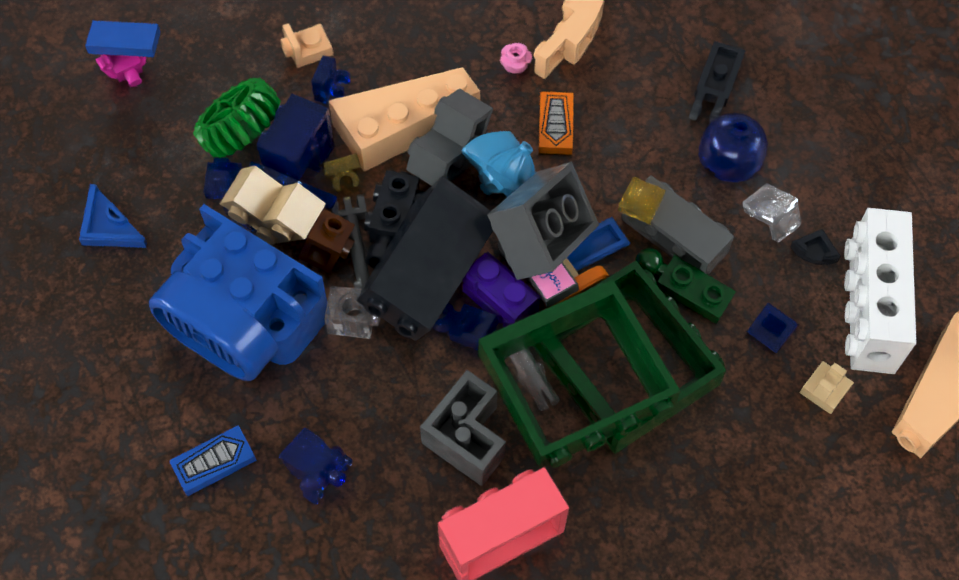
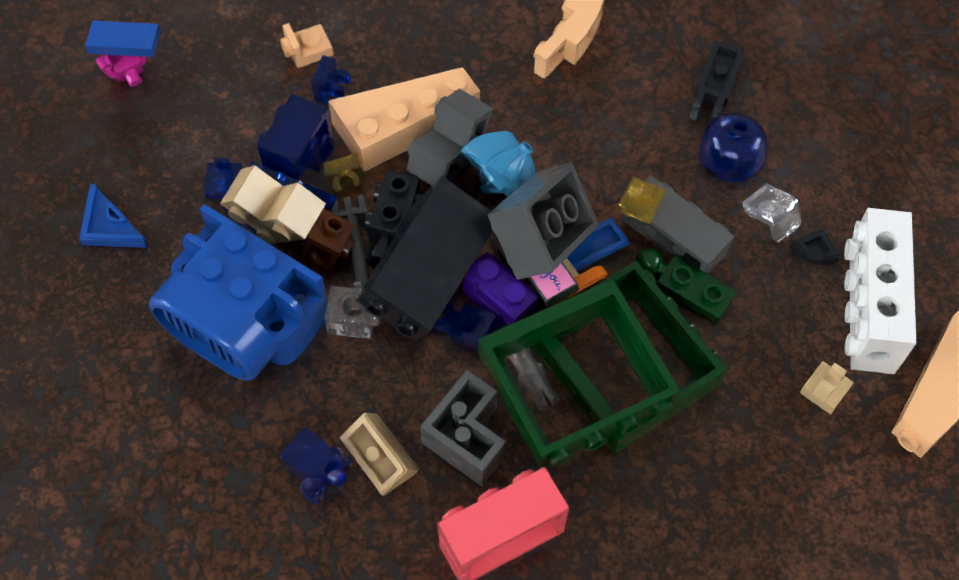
tile [169,425,257,497] -> none
green gear [193,77,281,158] -> none
bright pink plate [500,43,532,74] -> none
tile [538,92,573,155] -> none
clear blue slope [747,303,800,353] -> none
none -> tan slope [339,413,419,496]

